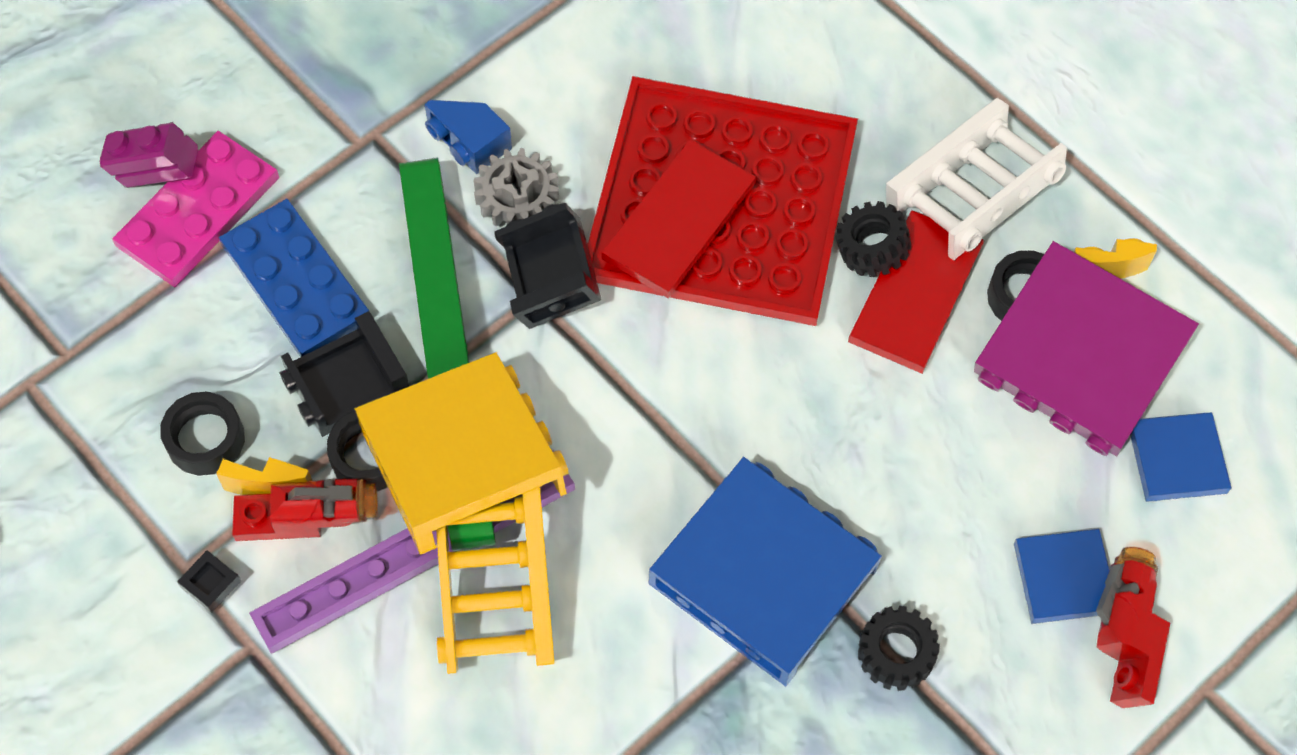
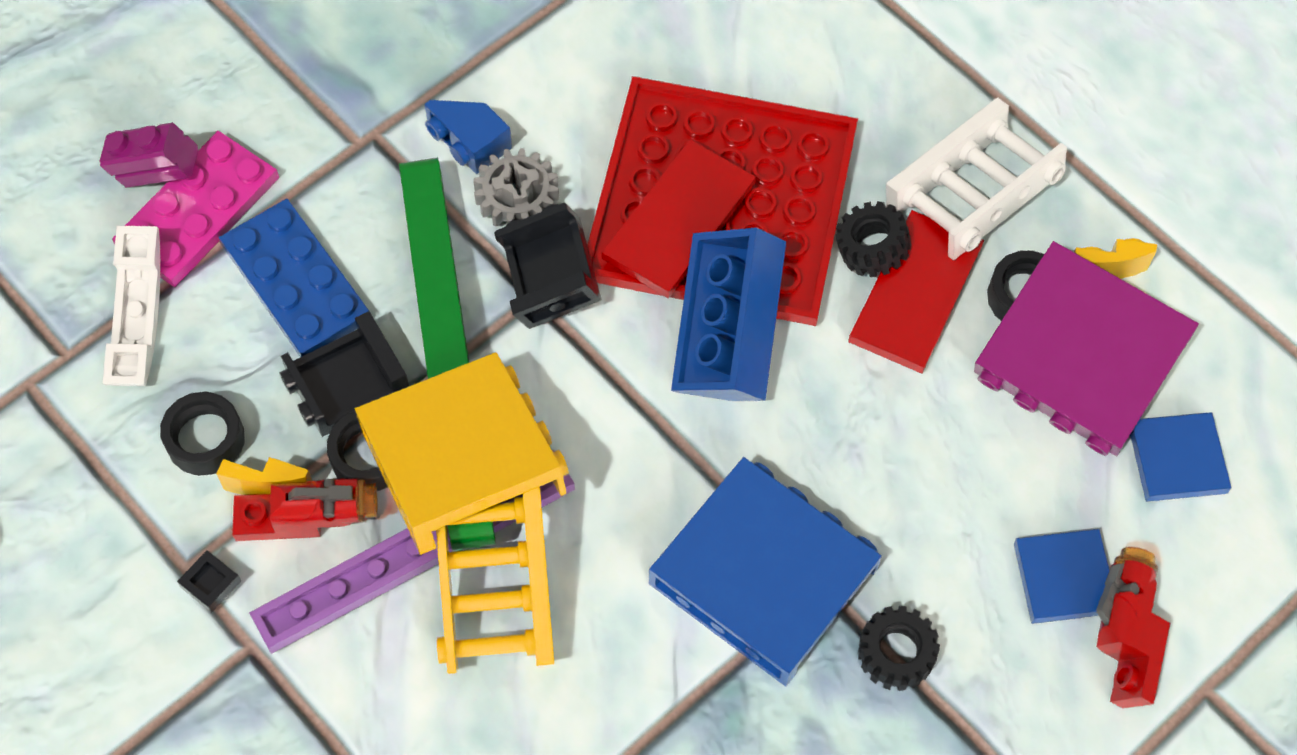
none -> white slope [103,226,160,386]
none -> blue slope [671,228,786,401]

